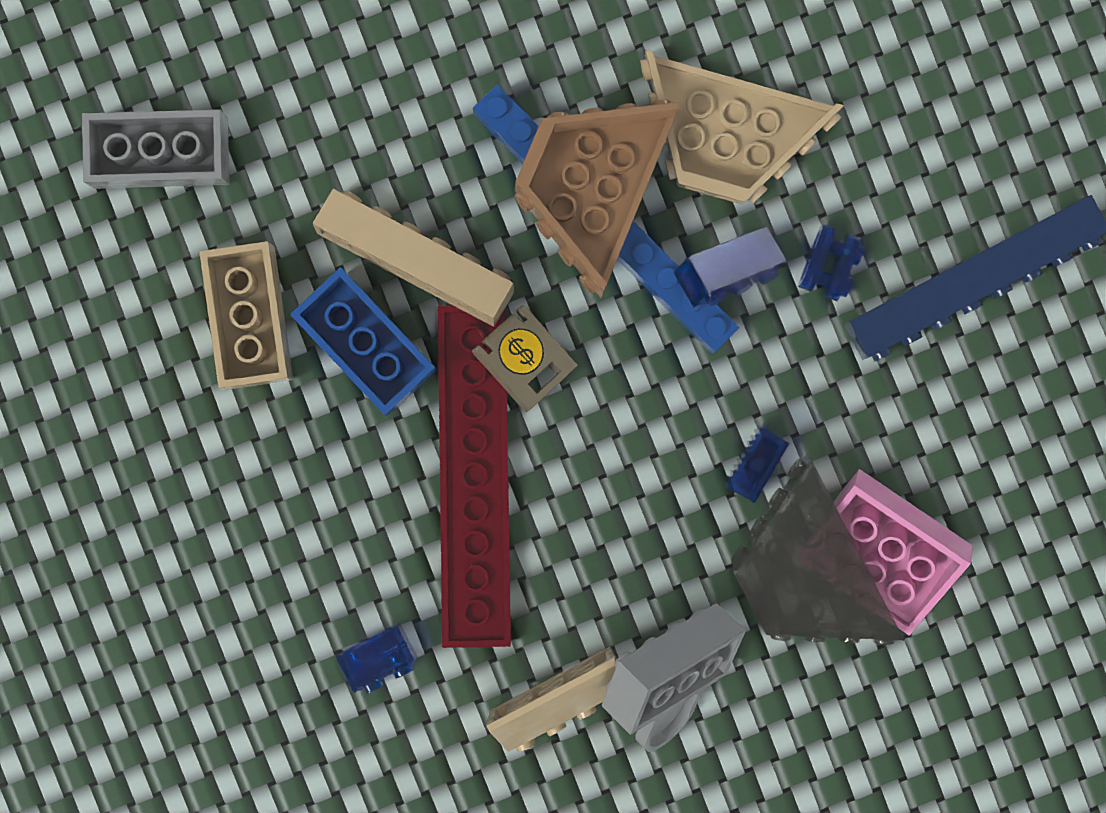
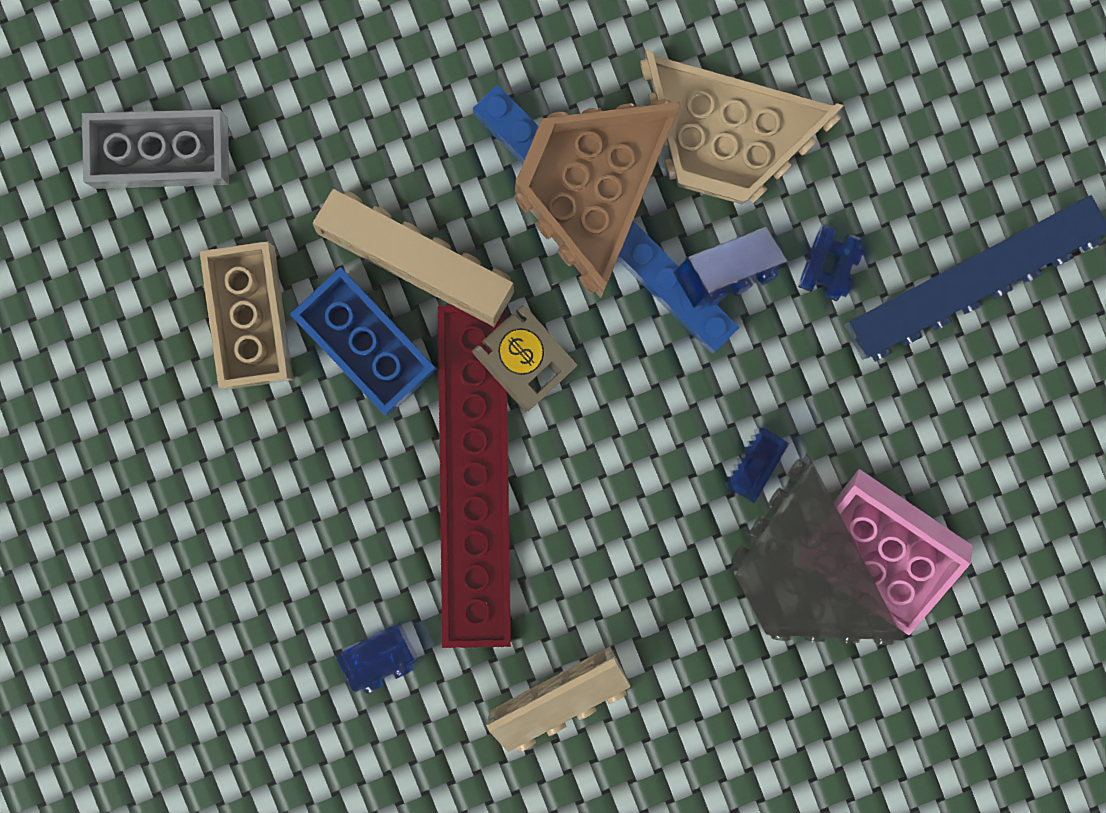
light grey brick [602,603,746,752] -> none

